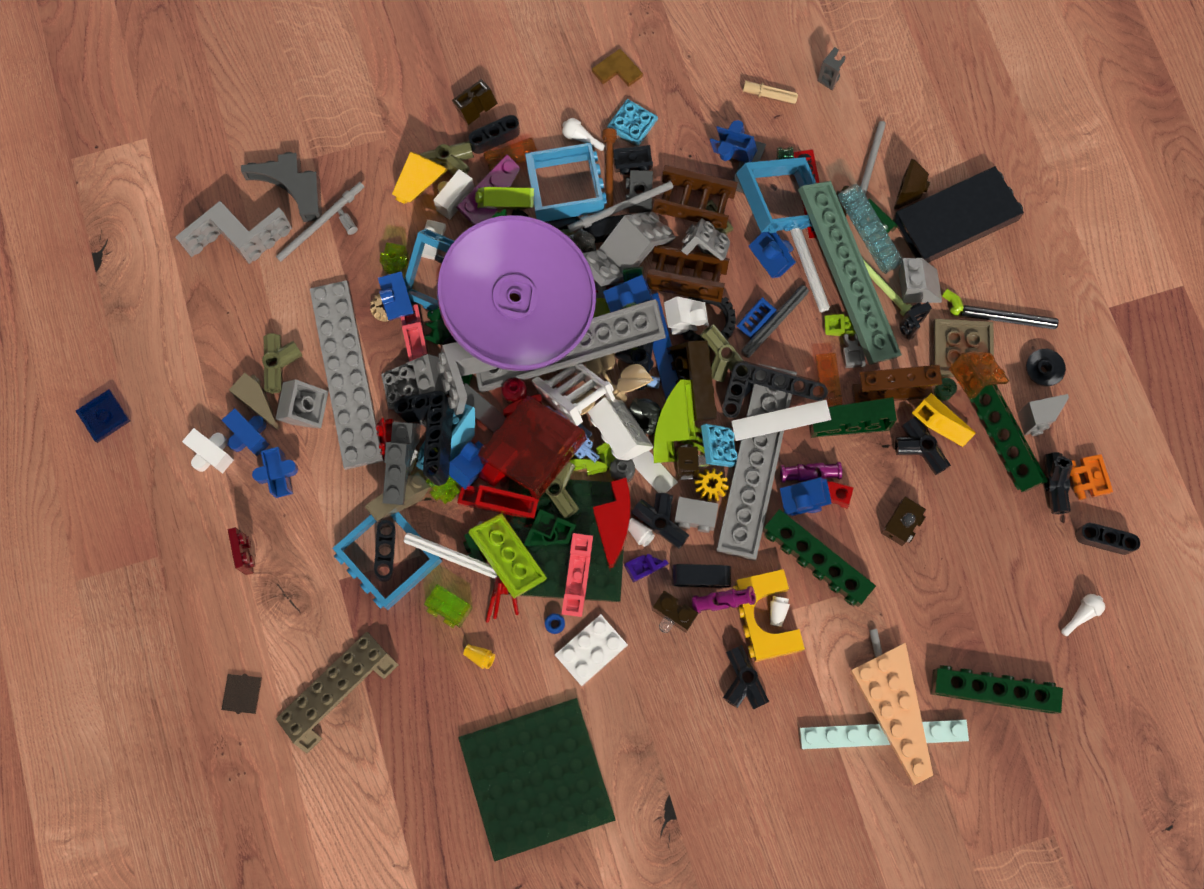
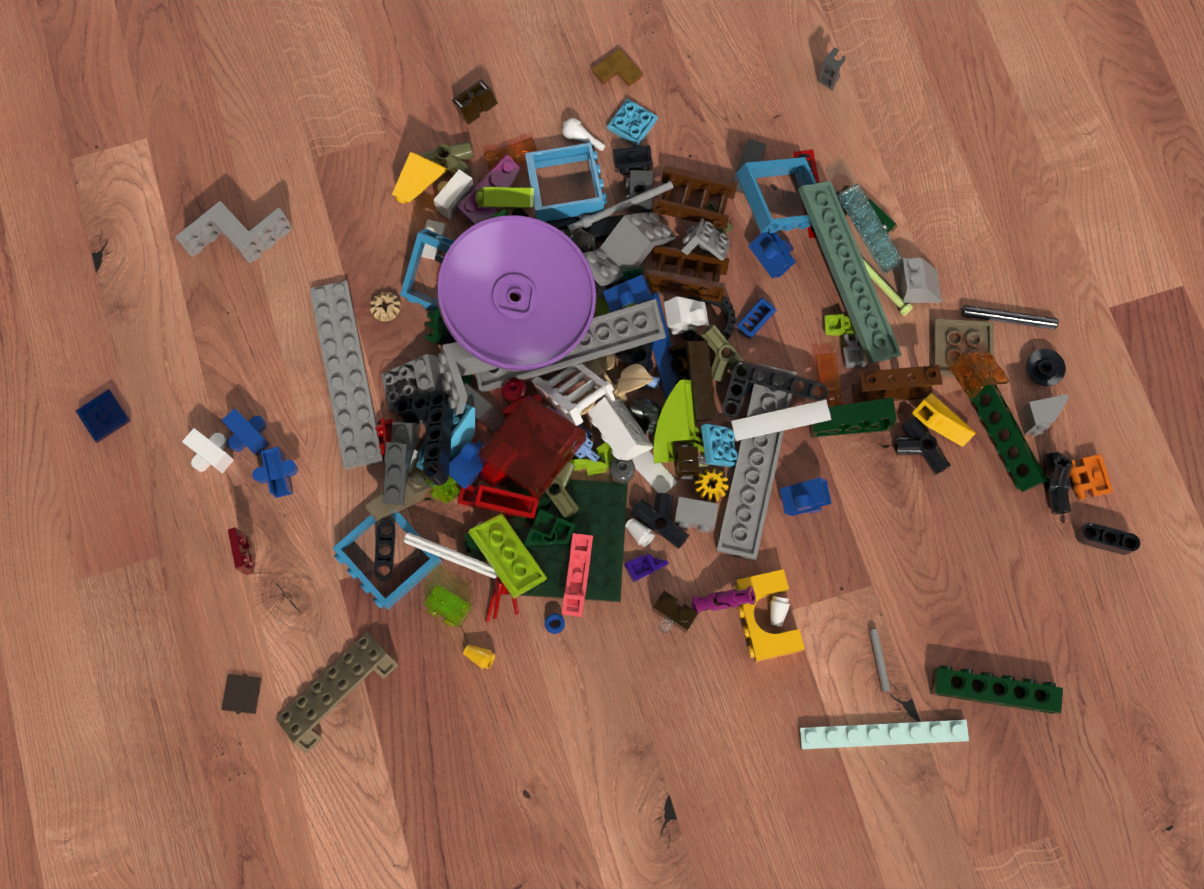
dark tan slope [229,372,280,430] -> none
dark grey arch [241,152,322,222] -> none
olive piece [262,333,303,394] -> none
light grey slope [275,379,329,428] -> none
light grey bar [276,182,365,262] -> none
light grey axle [333,202,358,235] -> none
blue piece [378,272,414,321] -> none
clear neon green brick [380,242,409,274] -> none
coral slope [401,305,428,362] -> none
clear green plate [458,698,616,862] -> none
black beam [469,115,520,154] -> none
white plate [555,614,628,686] -> none
red slope [593,478,631,569] -> none
dark orange piece [602,128,617,209] -> none
black beam [672,564,731,588] -> none
blue piece [710,120,757,163] -> none
black piece [723,645,769,710] -> none
dark grey axle [741,285,809,358] -> none
tan axle [743,80,798,104] -> none
dark green brick [763,509,876,607] -> none
clear green wheel [776,146,794,160] -> none
magenta piece [780,462,842,483] -> none
white axle [790,228,830,313] -> none
red leg [827,481,854,509] -> none
light nougat wing [850,643,933,786] -> none
light grey bar [851,121,886,221] -> none
dark brown piece [881,496,926,546] -> none
black brick [893,166,1024,263] -> none
dark brown slope [894,159,930,209] -> none
black bracket [900,302,932,340] -> none
clear green wheel [934,378,957,401] -> none
lime arm [942,289,964,316] -> none
white piece [1061,594,1105,636] -> none

